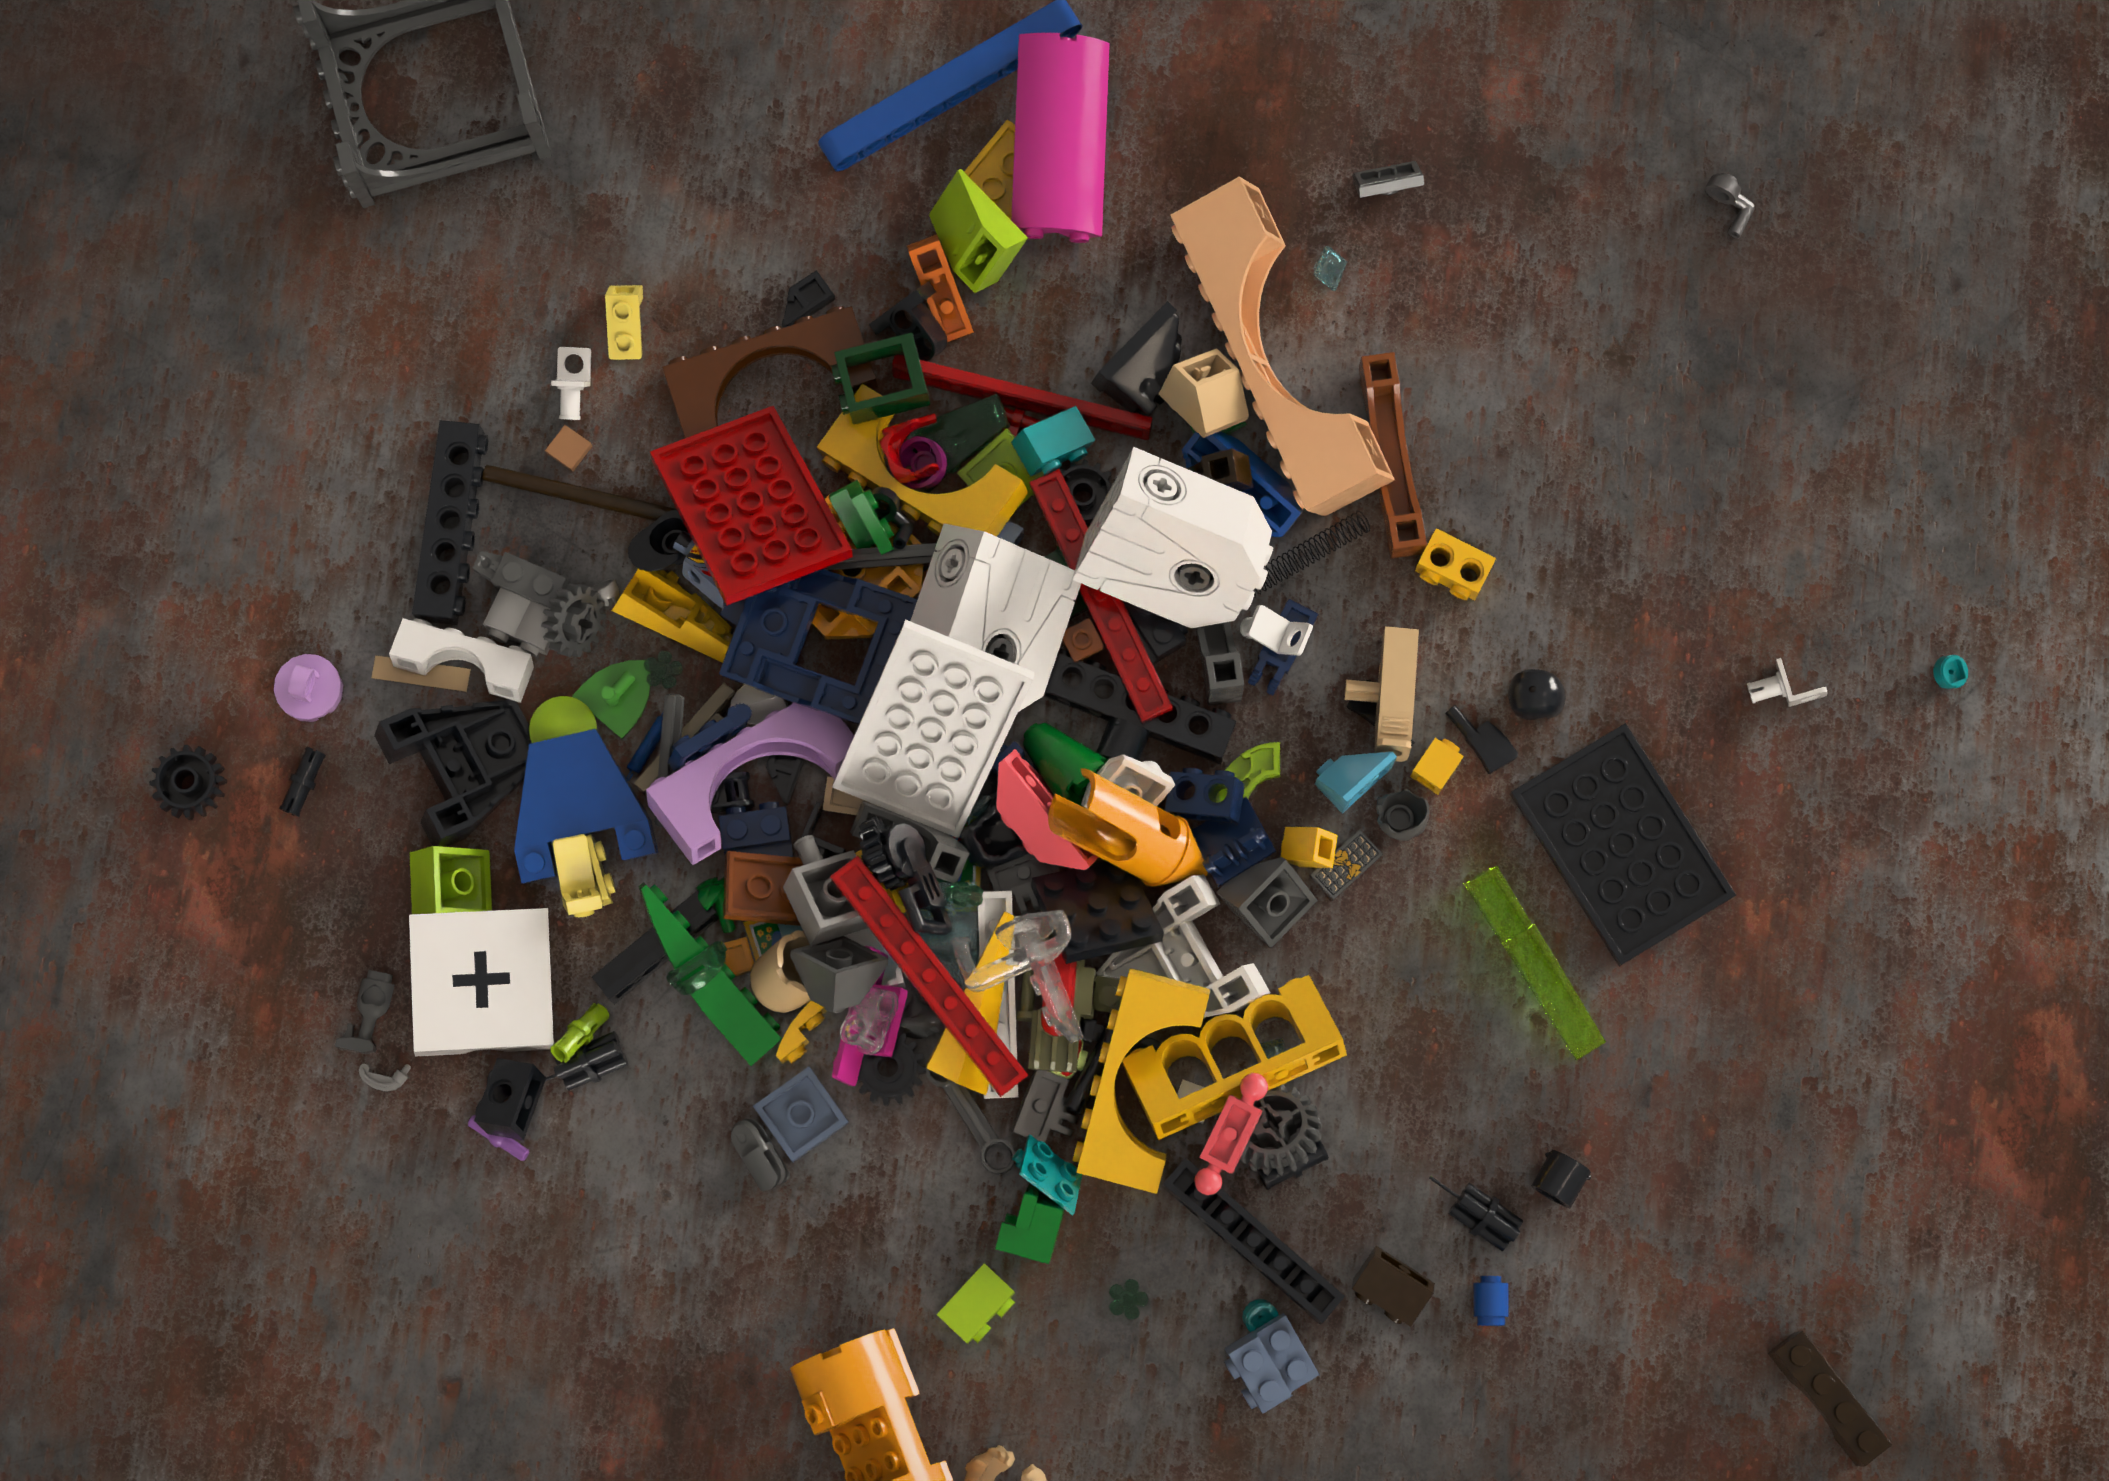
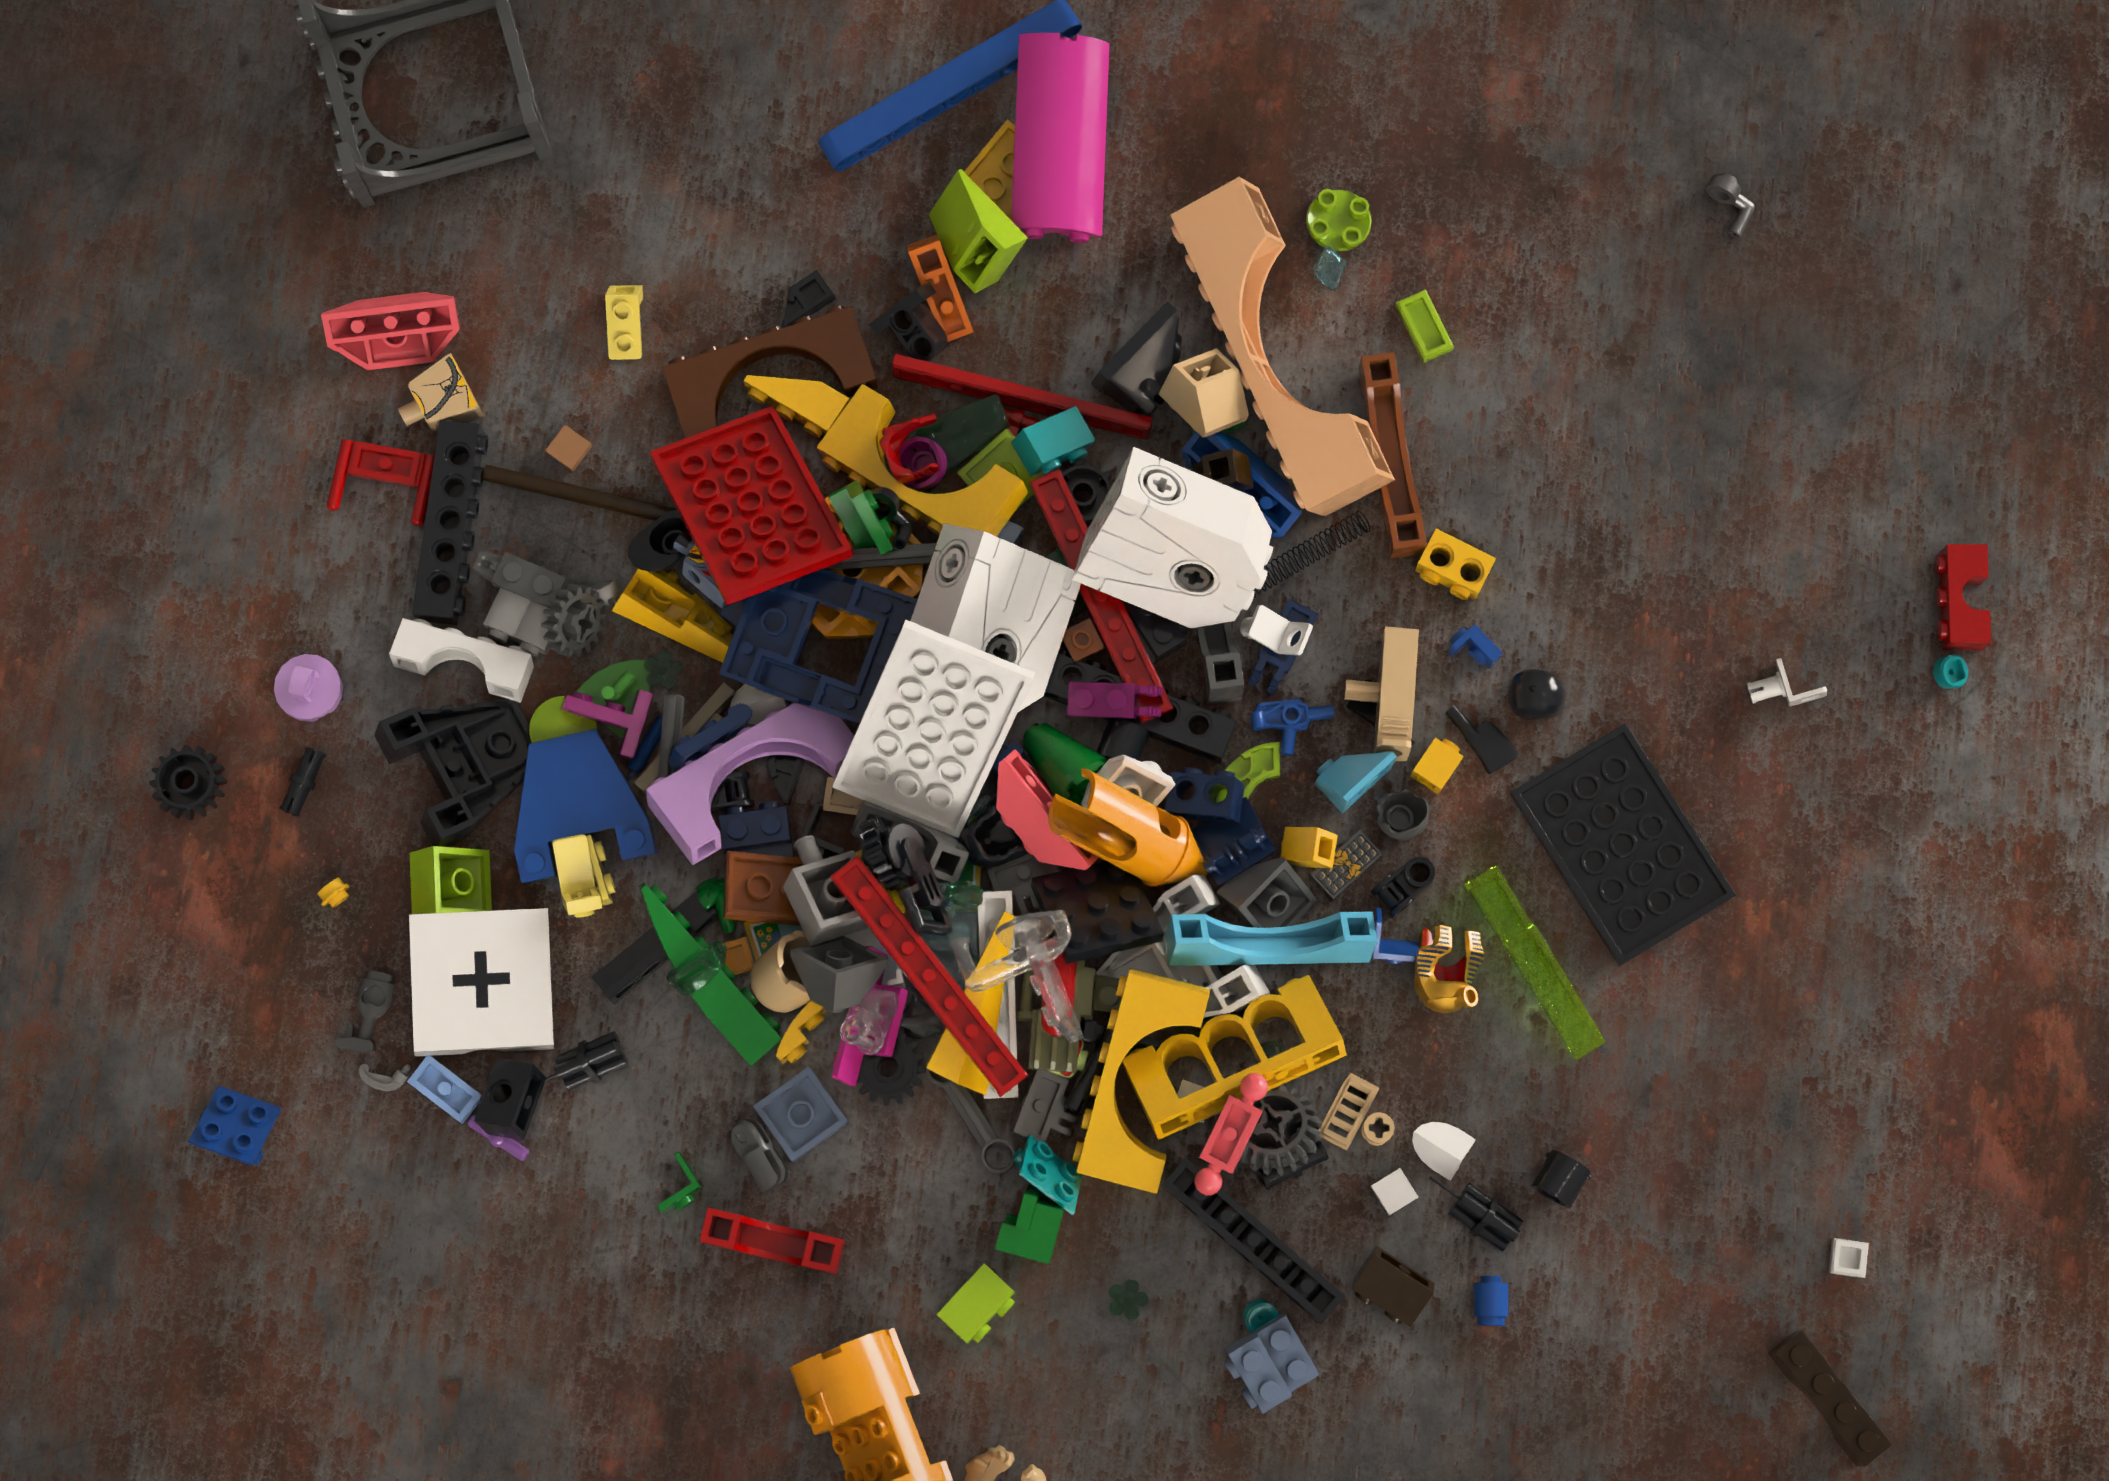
tan sticker [371,655,471,692] -> none
lime pin [550,1003,610,1063] -> none
white bracket [551,347,591,420] -> none
dark green window [831,333,930,425] -> none
dark grey plate [1352,161,1424,198] -> none
none -> blue hinge [188,1086,282,1166]
none -> yellow plate [318,877,349,908]
none -> coral wedge [321,292,460,370]
none -> red plate [326,439,435,526]
none -> tan torso [398,353,484,432]
none -> light blue plate [407,1055,483,1124]
none -> magenta bracket [560,689,653,759]
none -> green bracket [656,1152,703,1214]
none -> red arch [699,1207,846,1276]
none -> yellow slope [744,375,850,438]
none -> magenta hinge [1067,682,1163,719]
none -> medium azure arch [1164,912,1378,966]
none -> blue piece [1250,698,1334,756]
none -> lime dish [1306,189,1372,251]
none -> tan slope [1319,1072,1379,1151]
none -> tan bush [1361,1112,1395,1146]
none -> white tile [1370,1168,1419,1216]
none -> black piece [1371,856,1435,918]
none -> blue bracket [1372,907,1419,964]
none -> lime tile [1395,289,1454,363]
none -> white brick [1412,1122,1476,1181]
none -> pearl gold piece [1414,925,1484,1013]
none -> blue bracket [1448,624,1503,669]
none -> white tile [1828,1238,1869,1278]
none -> red arch [1935,544,1991,650]

